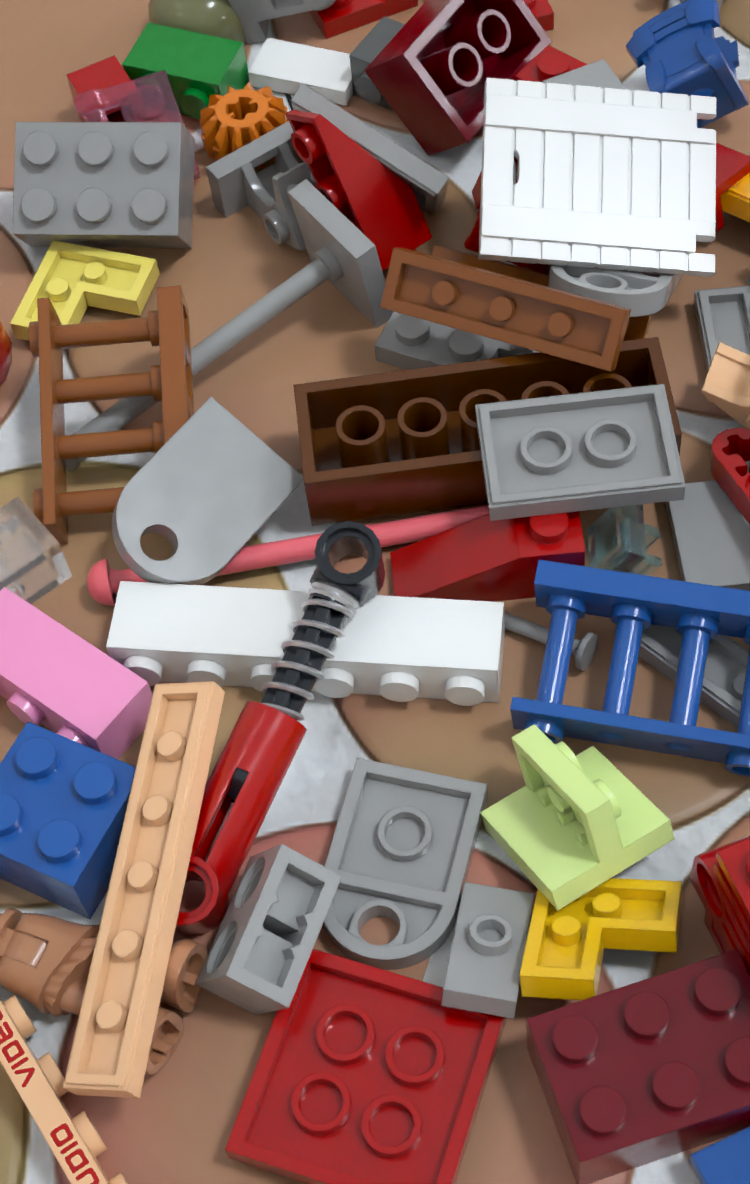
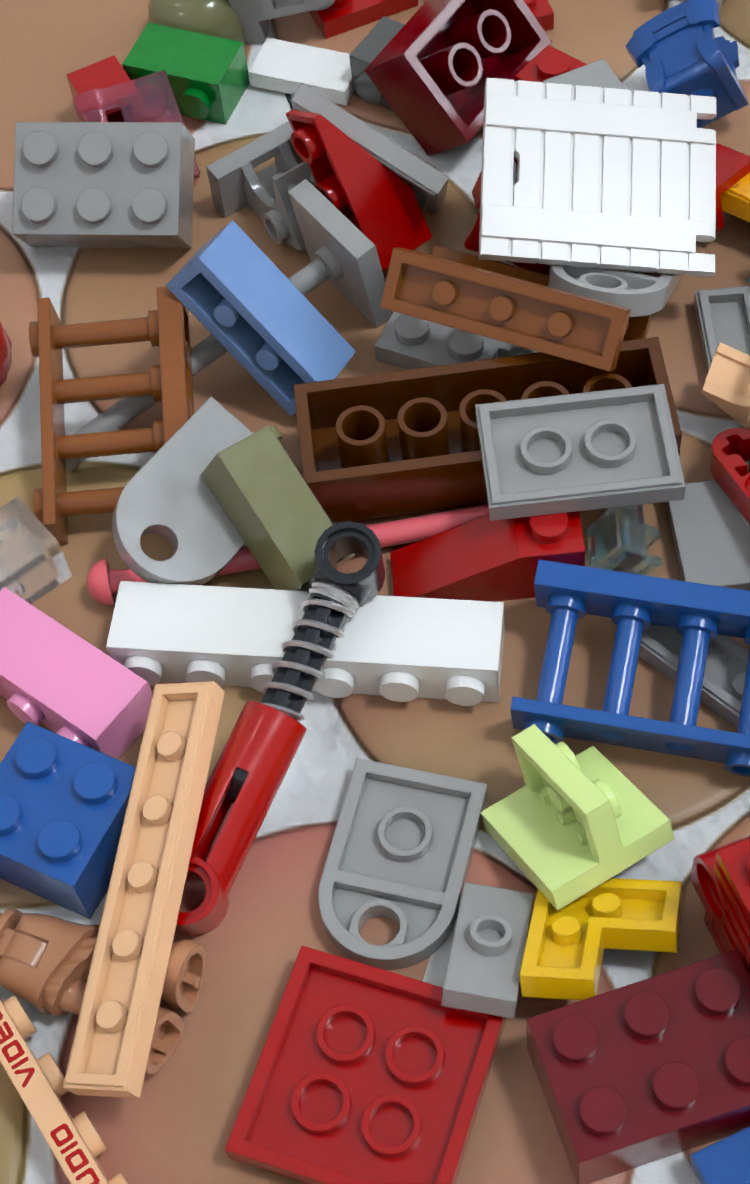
light yellow plate [10,240,160,341] -> none
light grey brick [195,844,342,1015] -> none
orange gear [199,82,288,170] -> none
light grey pin [504,611,598,671] -> none
none -> medium blue brick [166,220,356,416]
none -> olive brick [201,425,355,591]

